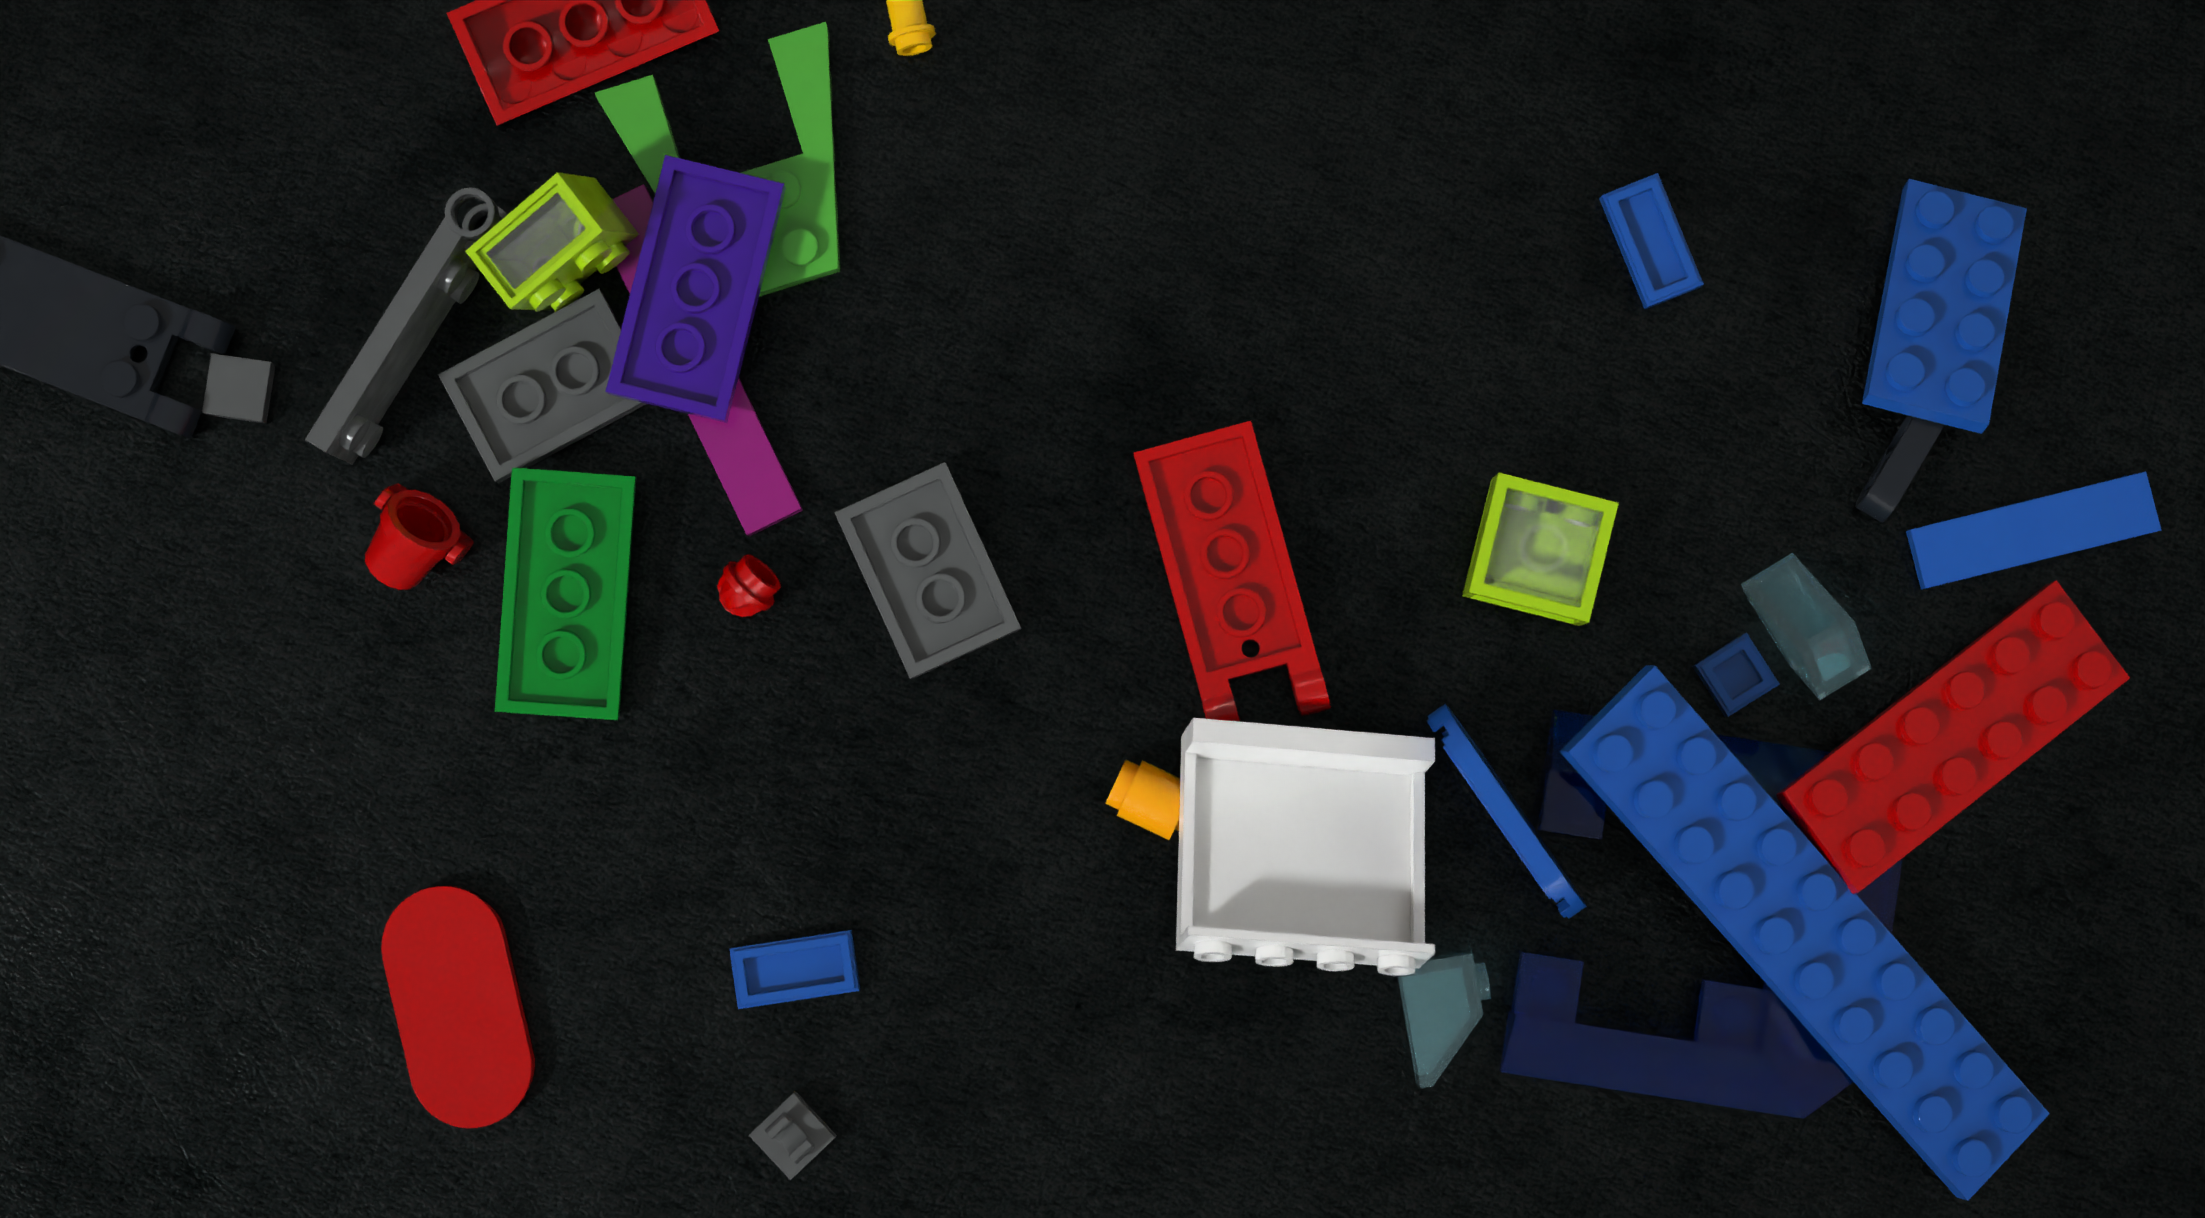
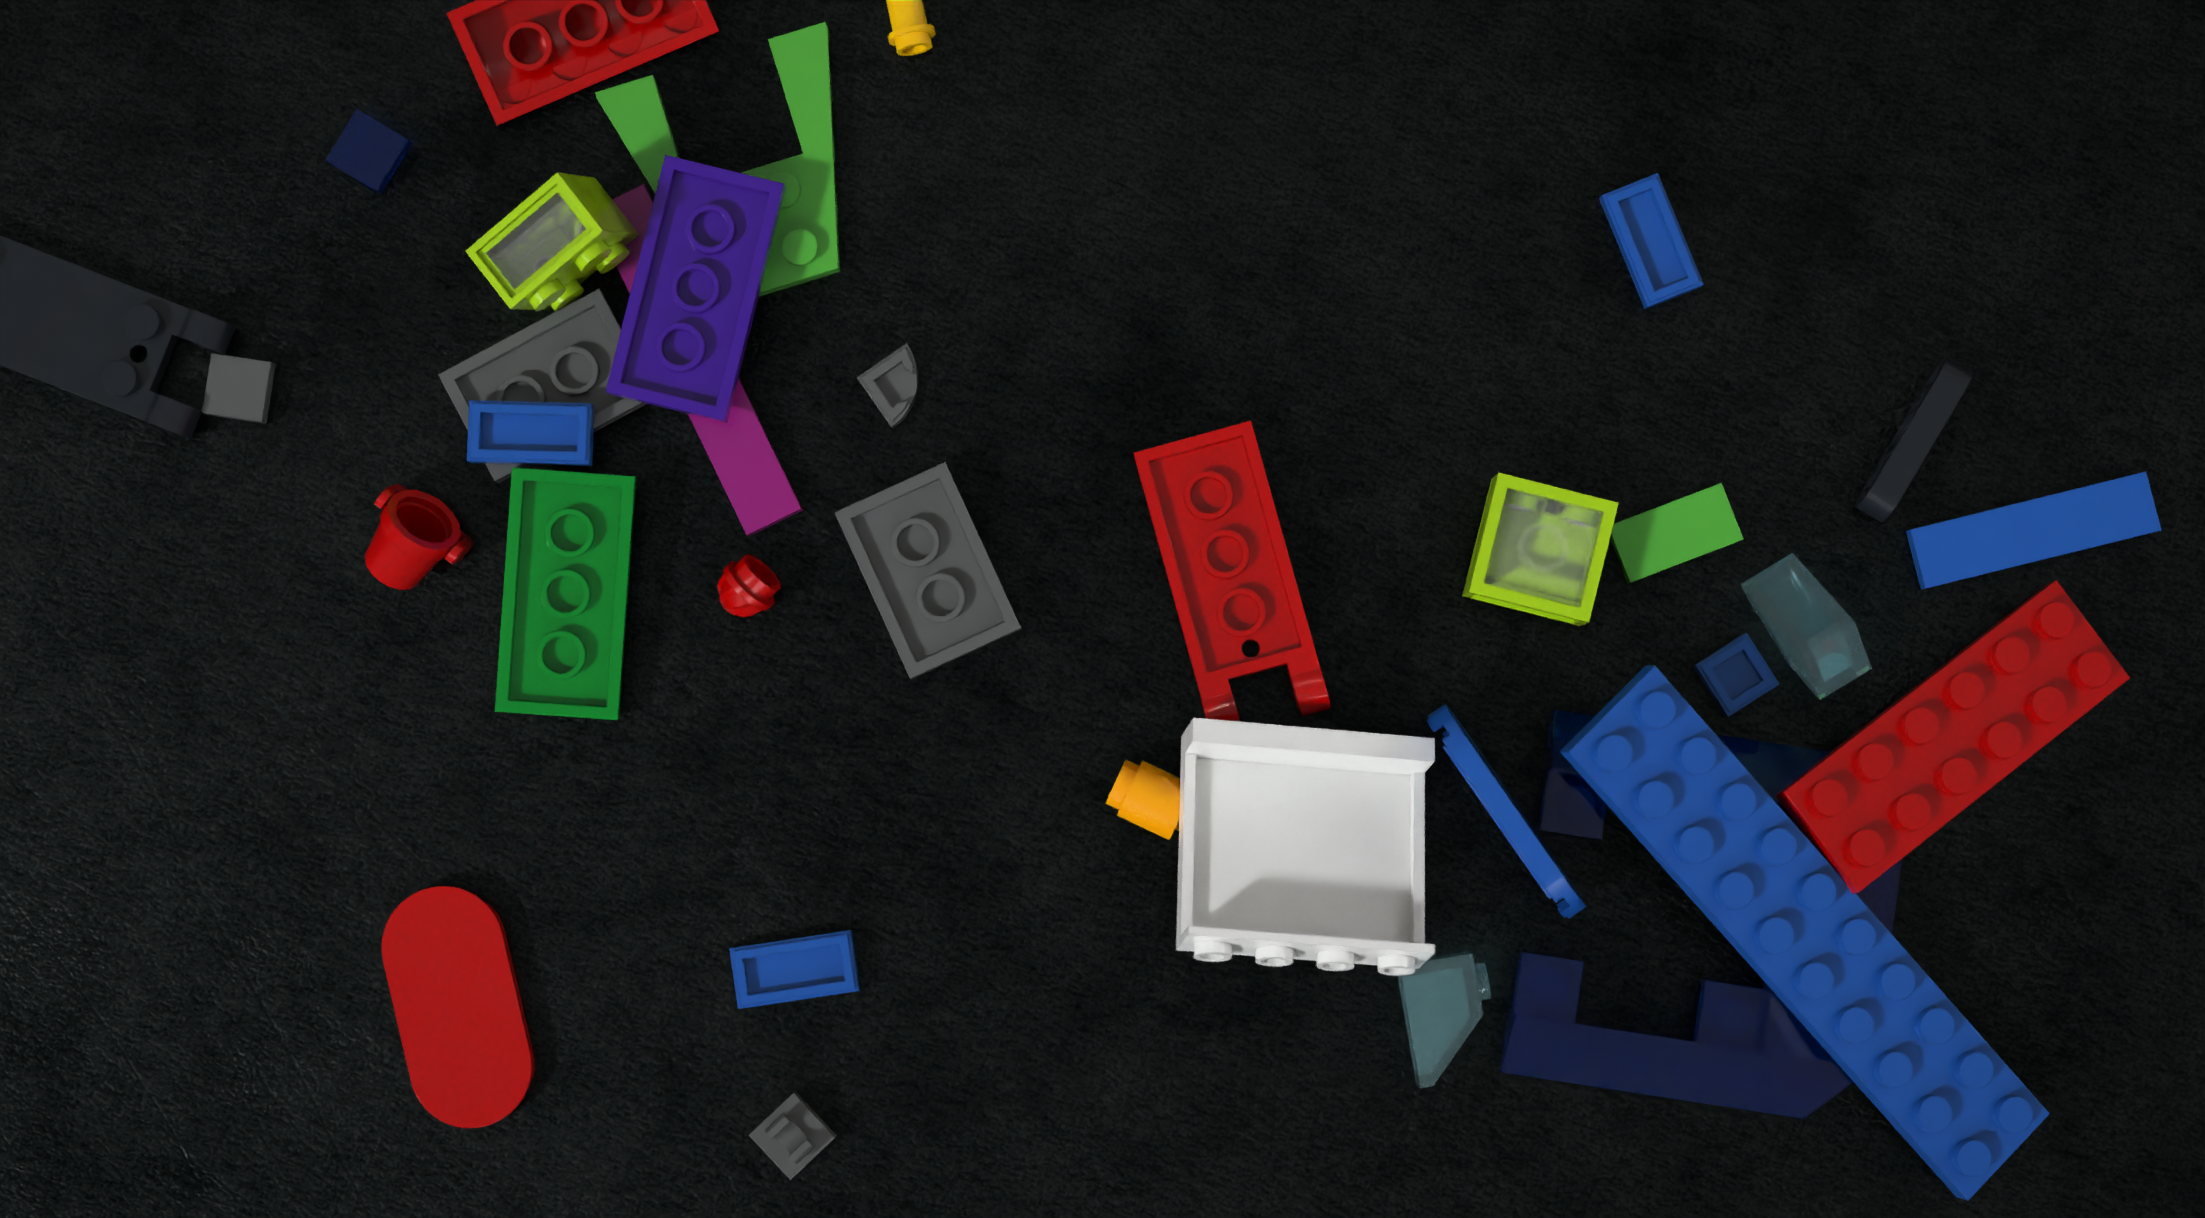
dark grey hinge [305,188,516,465] -> none
blue plate [1862,179,2027,434] -> none
none -> clear blue tile [326,109,412,194]
none -> blue tile [467,400,594,466]
none -> dark grey tile [857,343,918,429]
none -> bright green tile [1610,483,1744,584]

